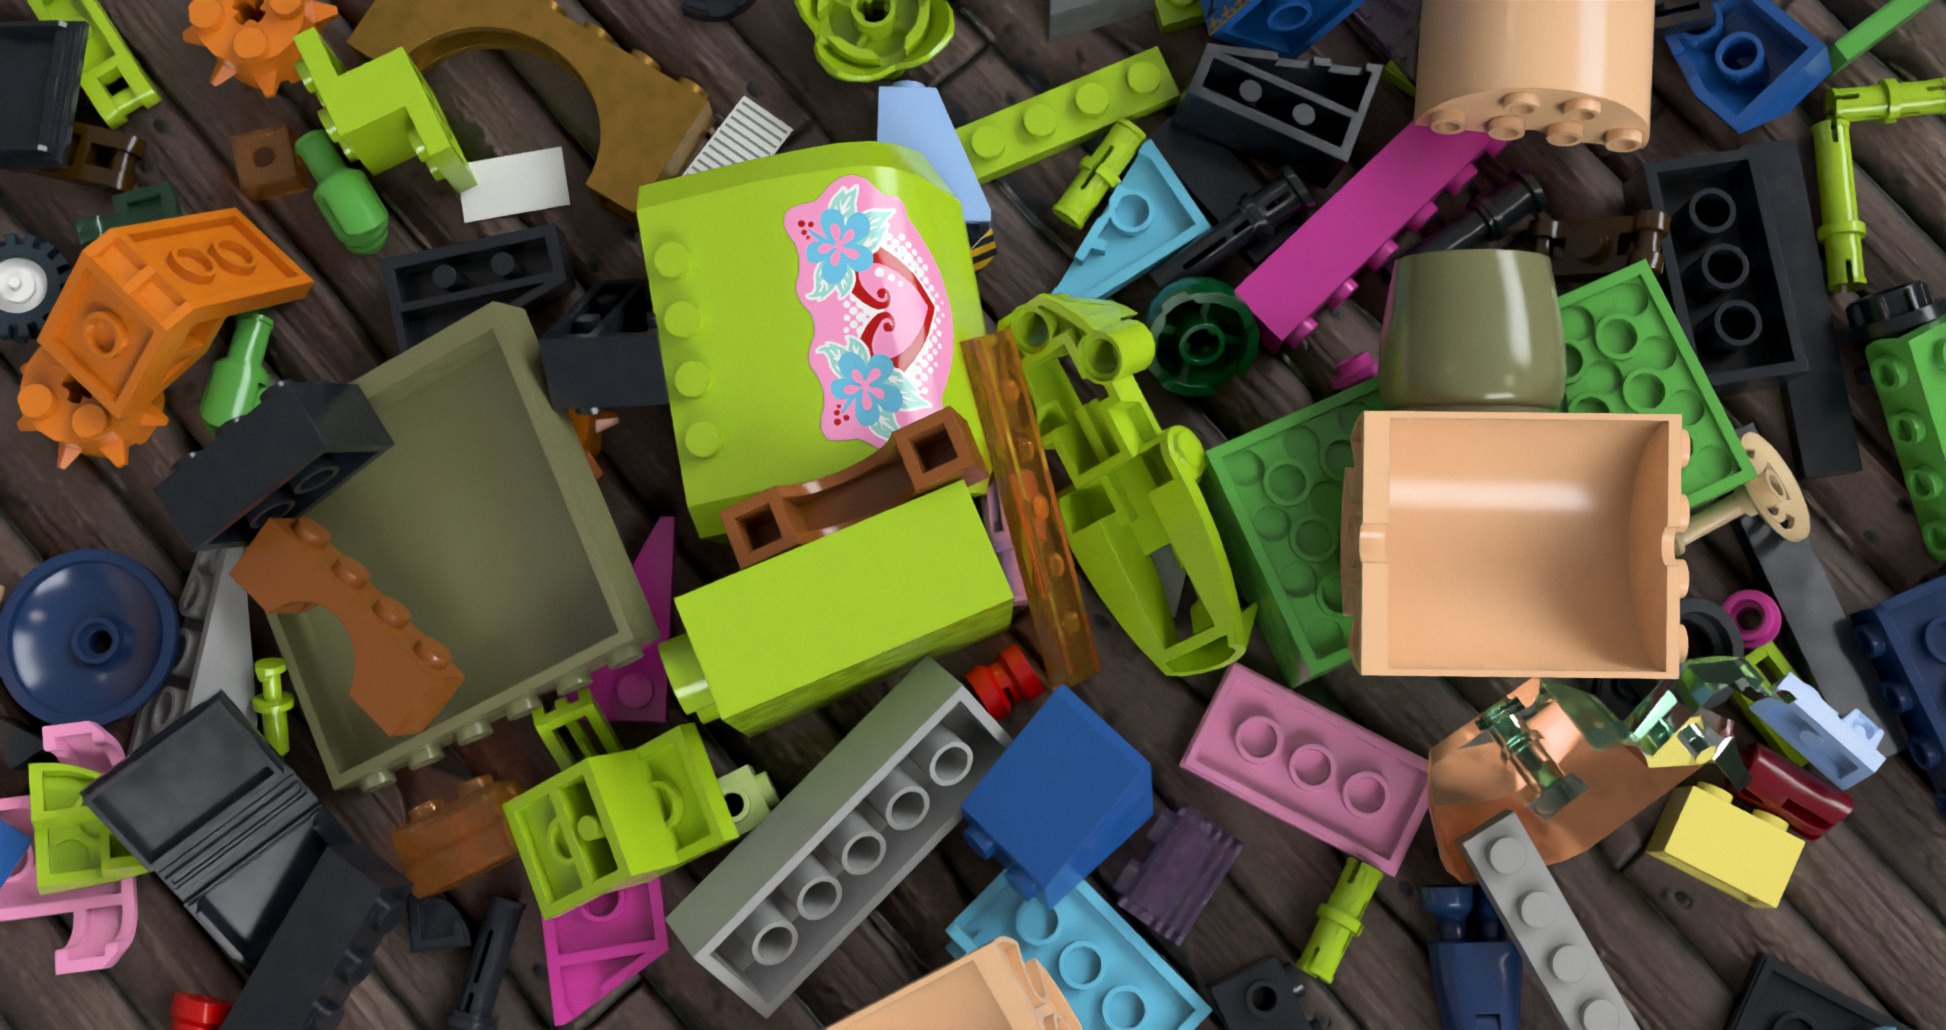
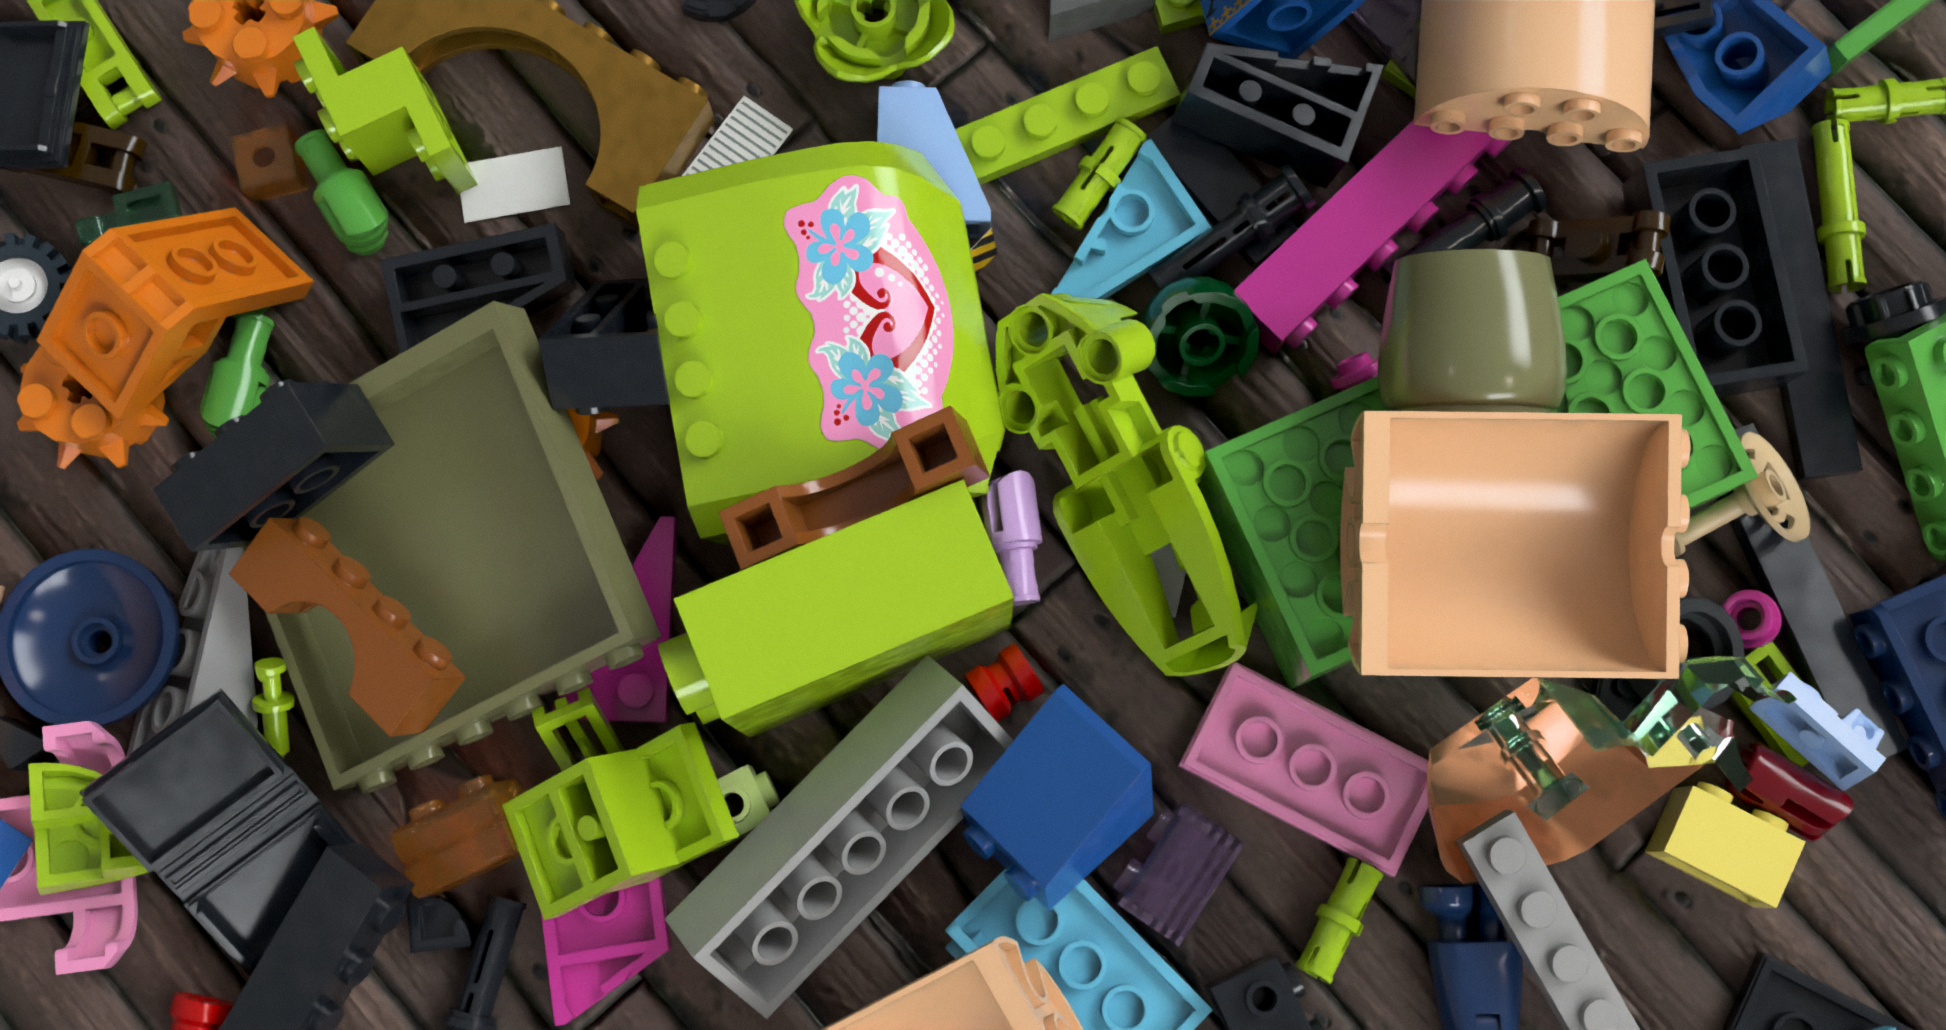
clear orange tile [959,328,1101,691] -> none

